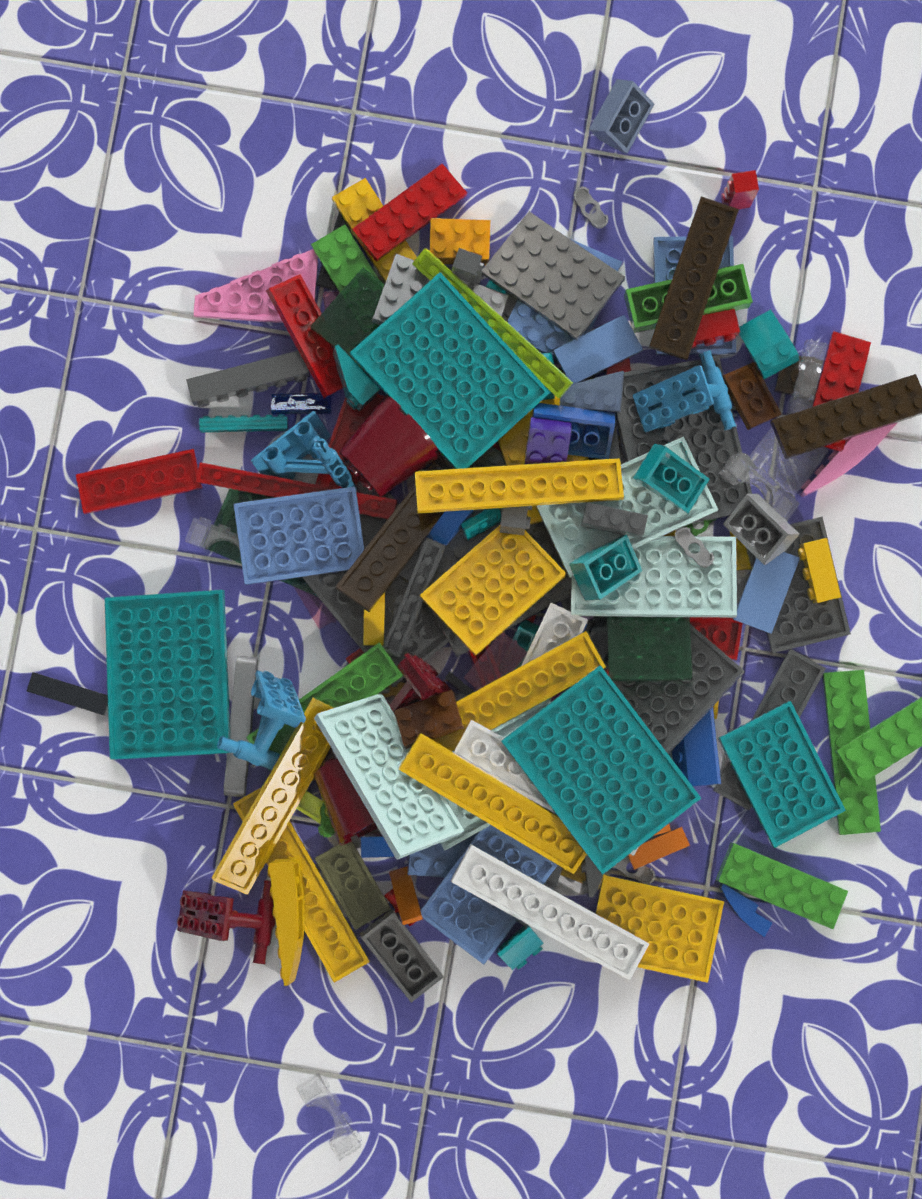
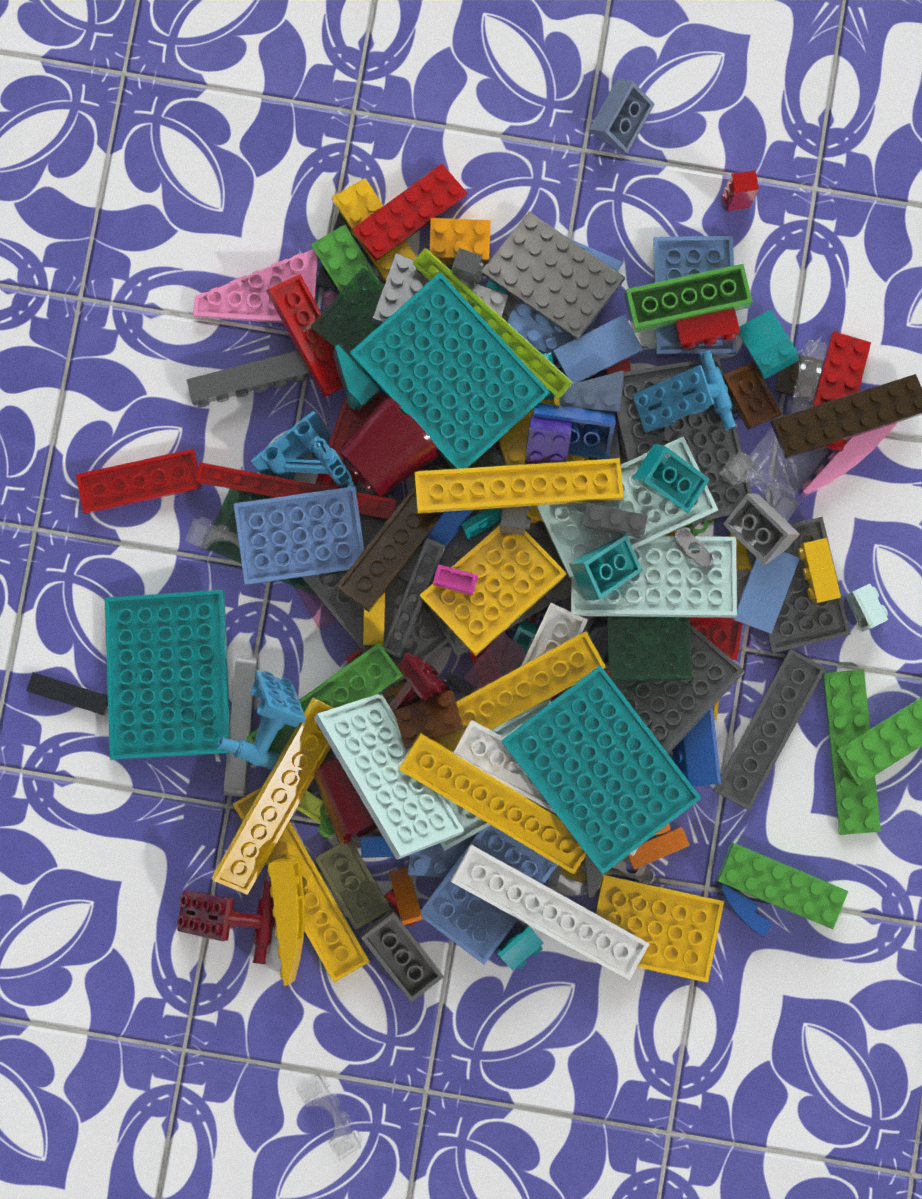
teal piece [199,414,288,433] -> none
clear blue plate [271,393,332,415] -> none
light grey piece [573,186,609,229] -> none
dark brown plate [648,196,739,361] -> none
teal plate [718,701,846,848] -> none
none -> dark pink plate [433,564,478,596]
none -> light aqua slope [845,584,888,632]

